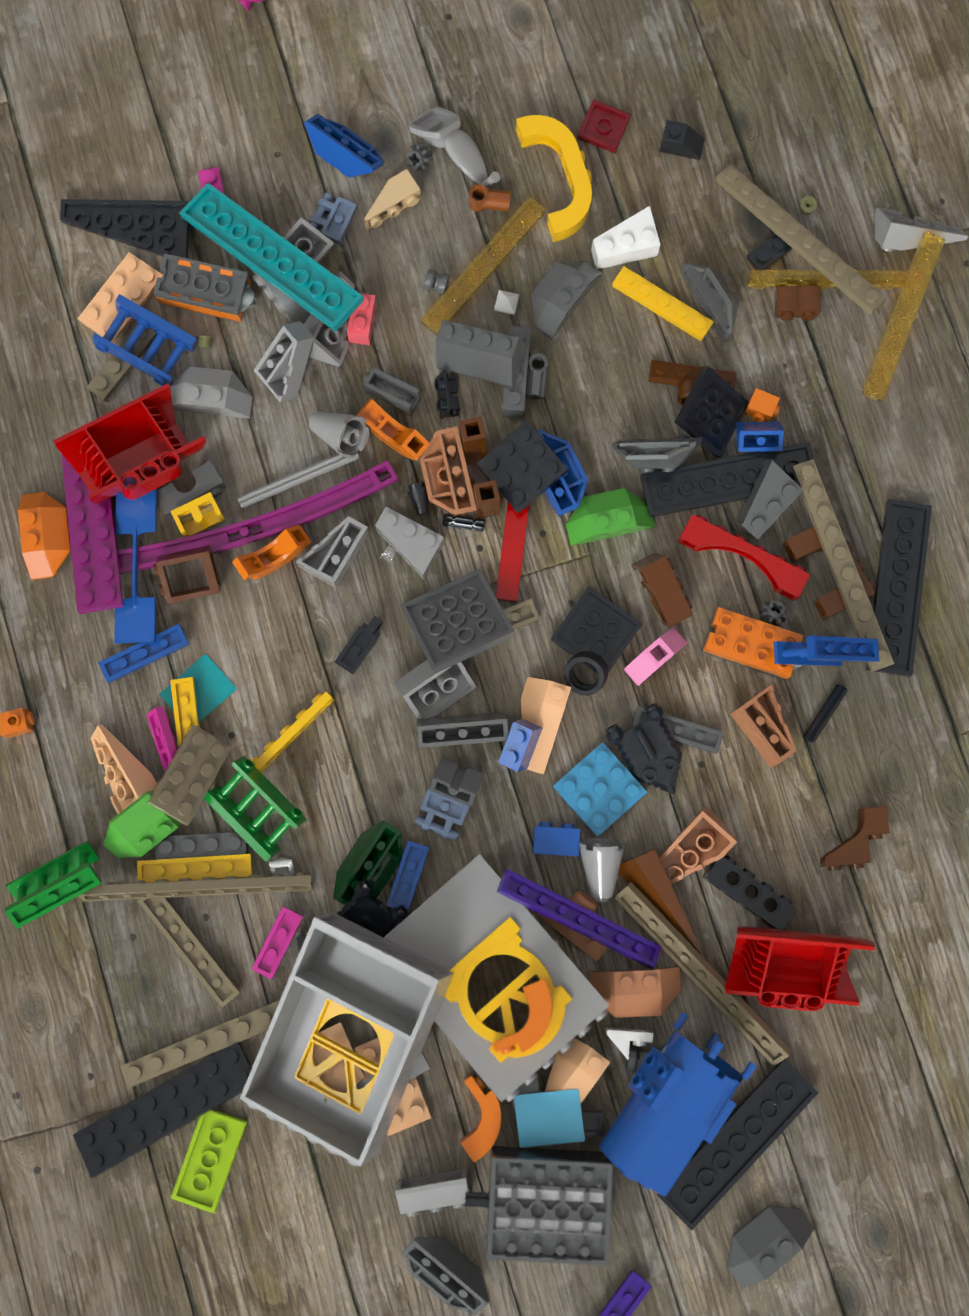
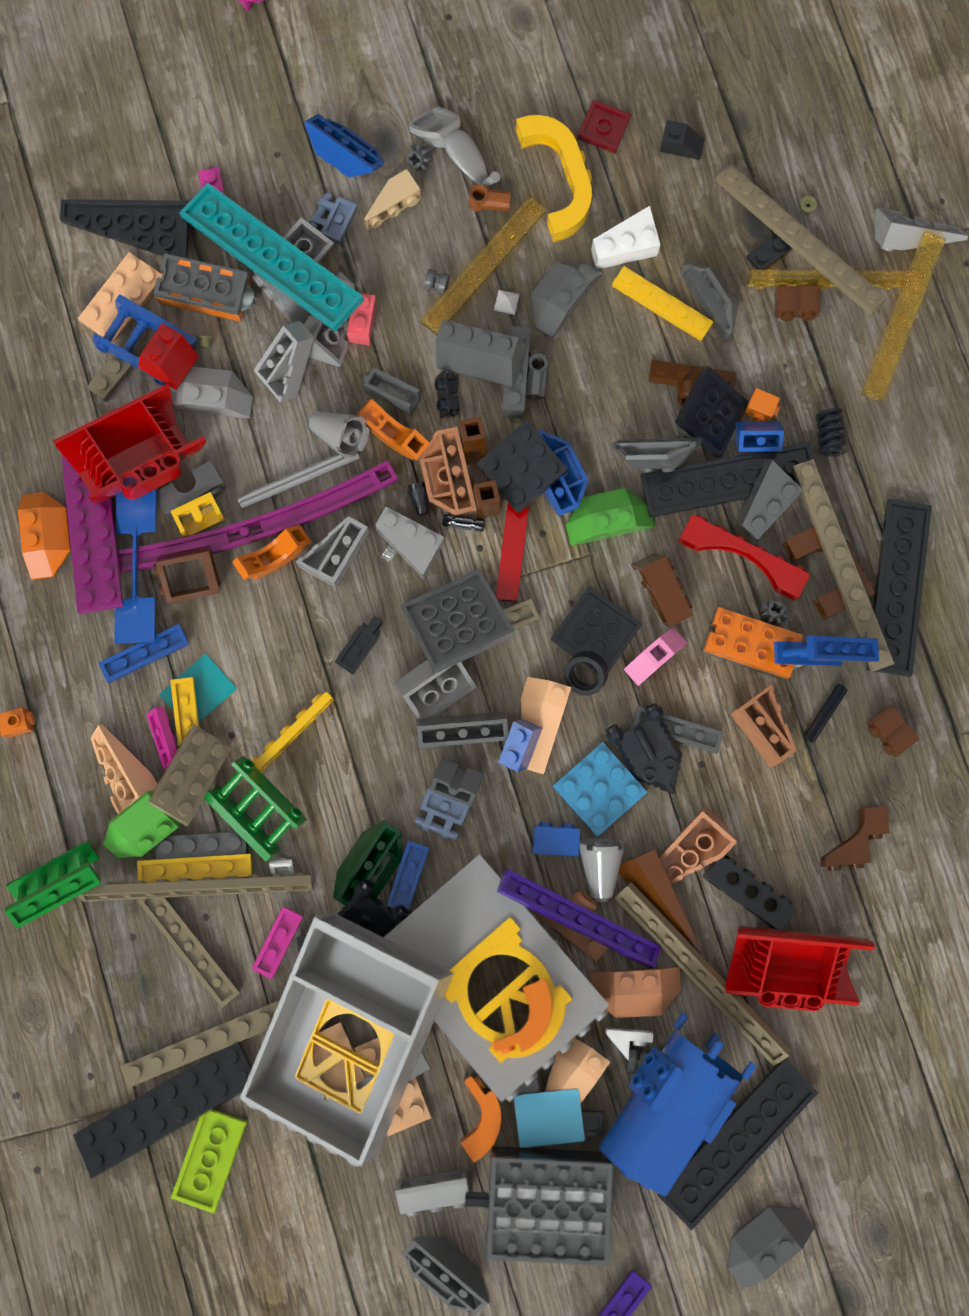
none -> red slope [138,323,199,390]
none -> black piece [816,408,847,457]
none -> reddish brown brick [866,704,919,757]

